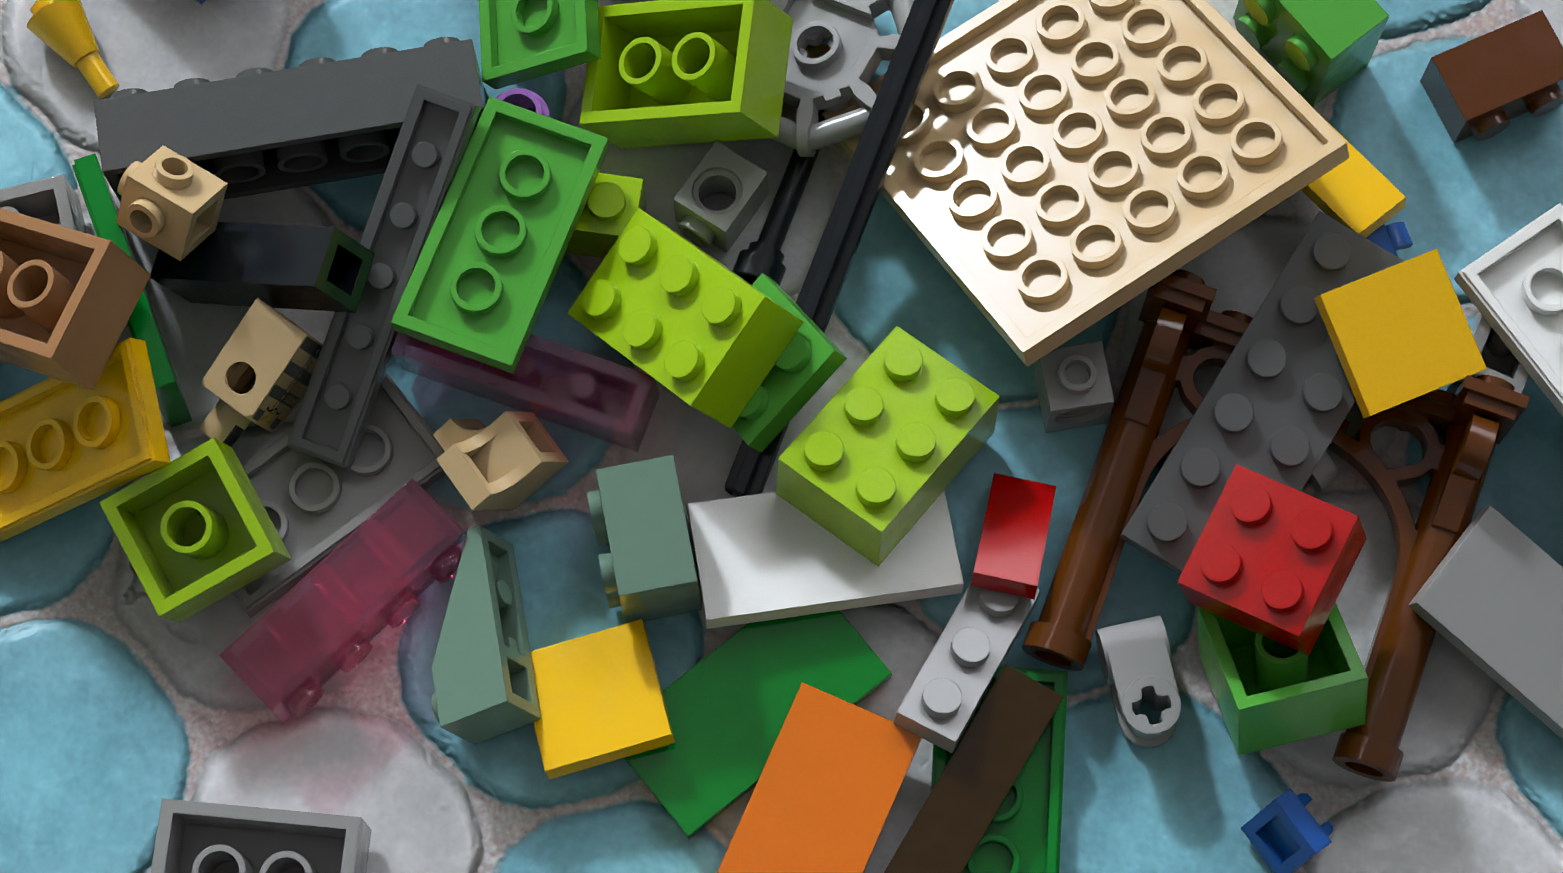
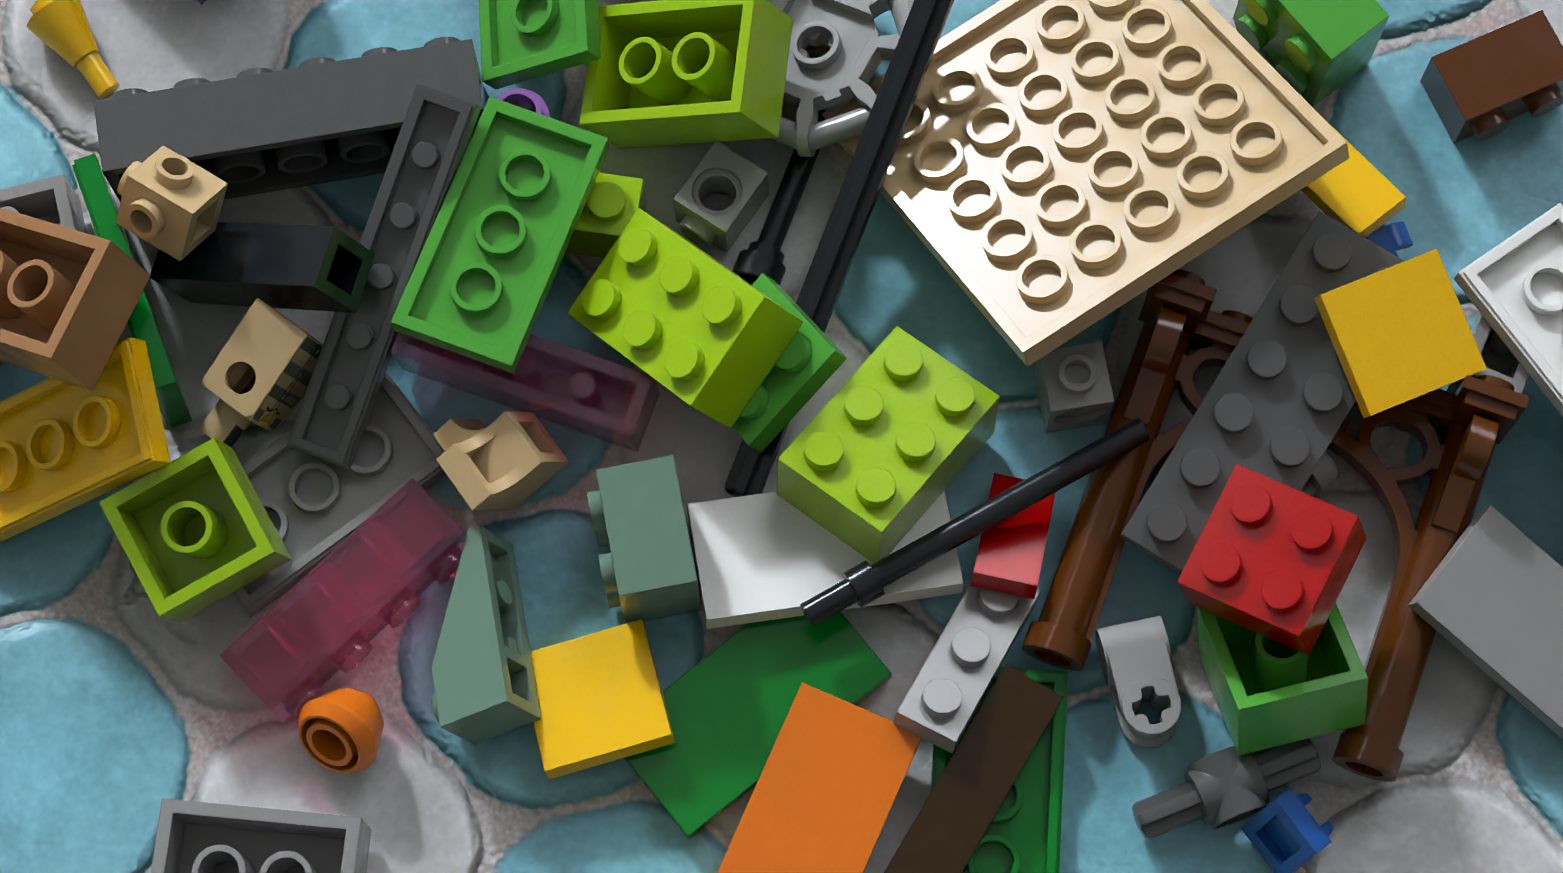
none -> orange cone [298,688,384,773]
none -> black bar [800,418,1150,627]
none -> dark grey axle [1132,738,1321,839]

